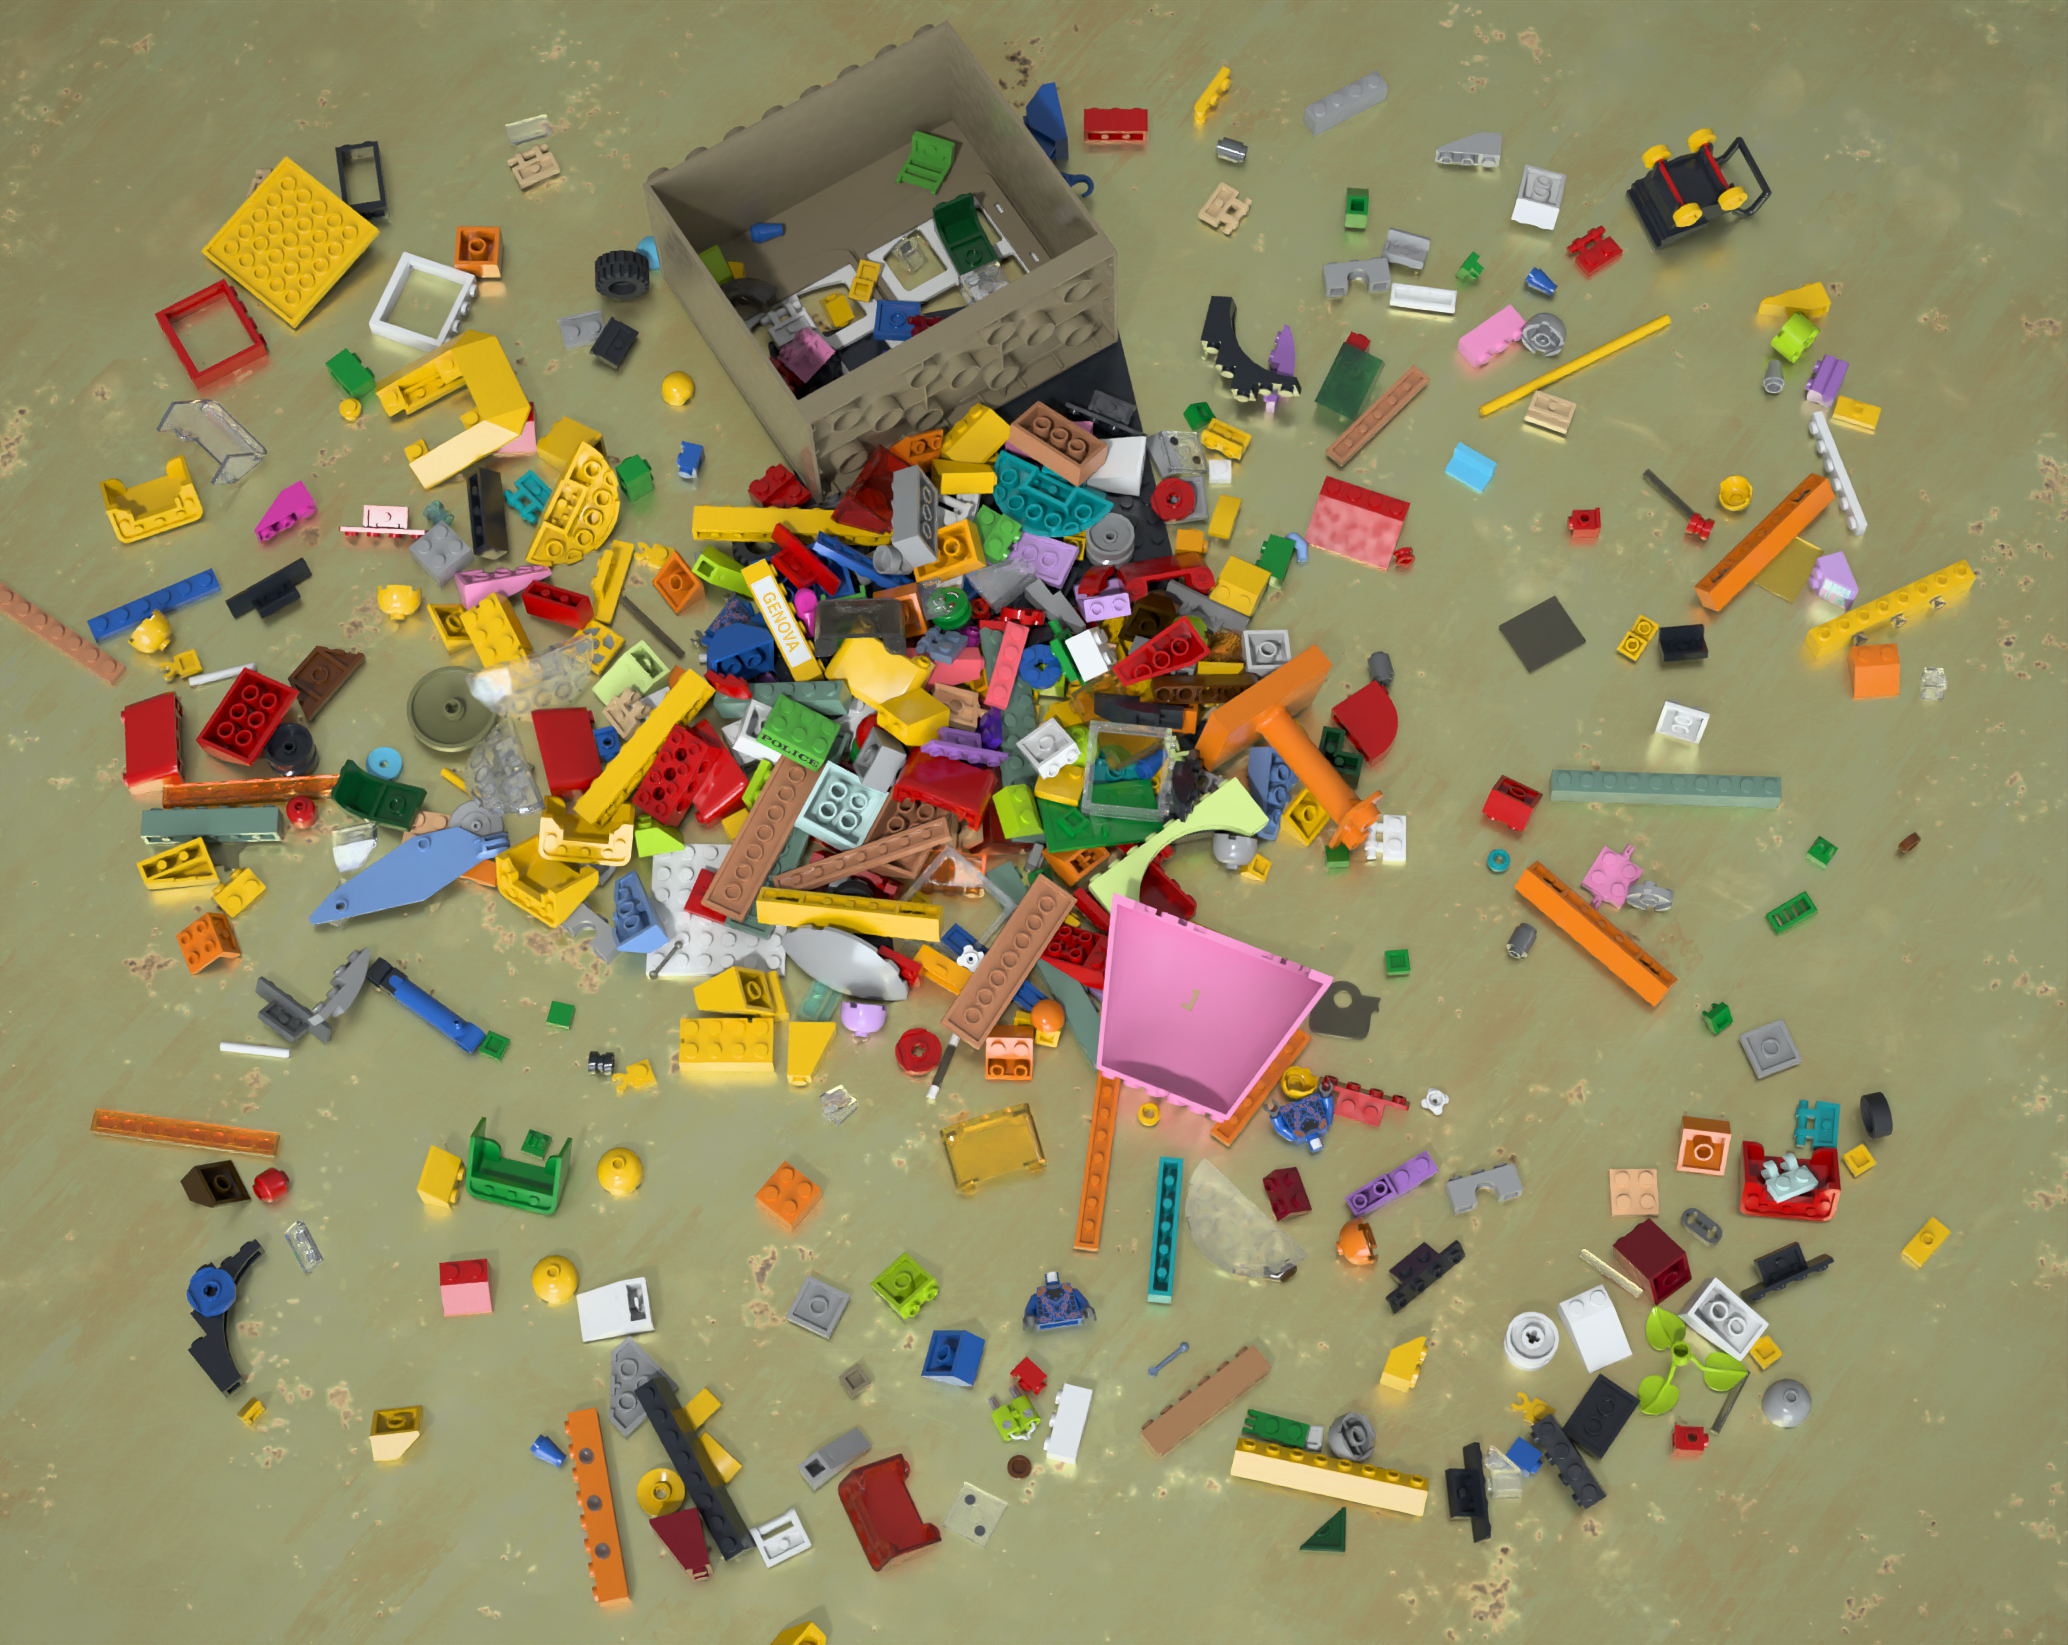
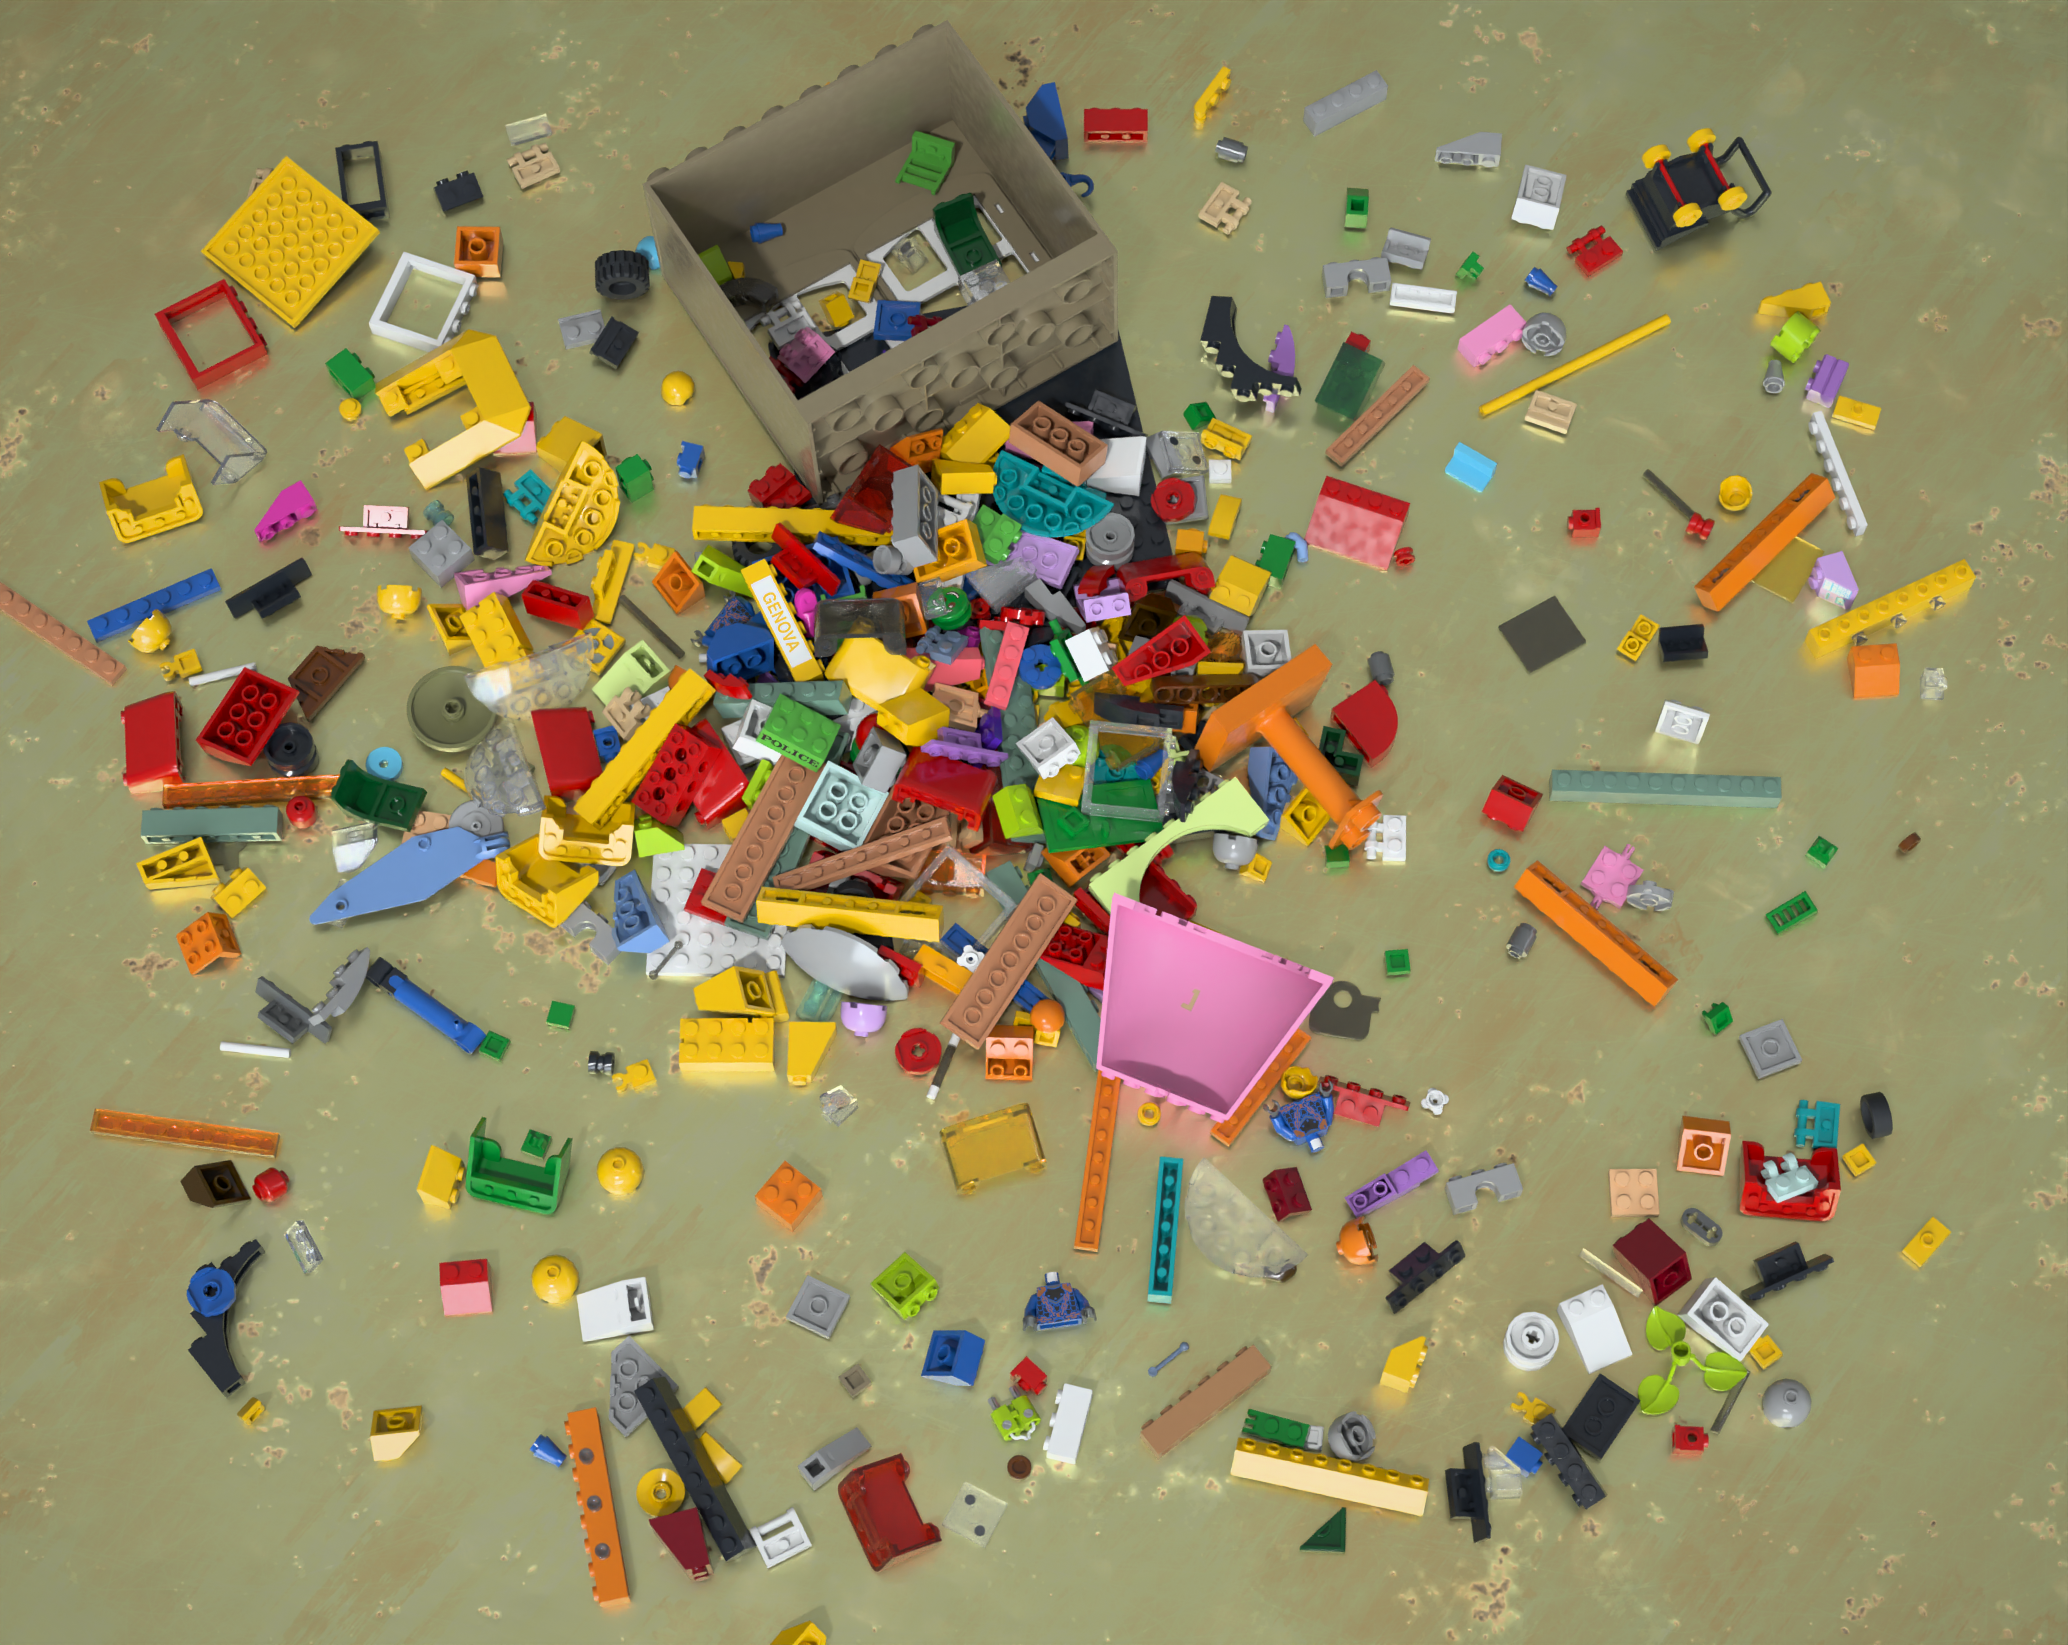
none -> black bracket [433,170,483,212]

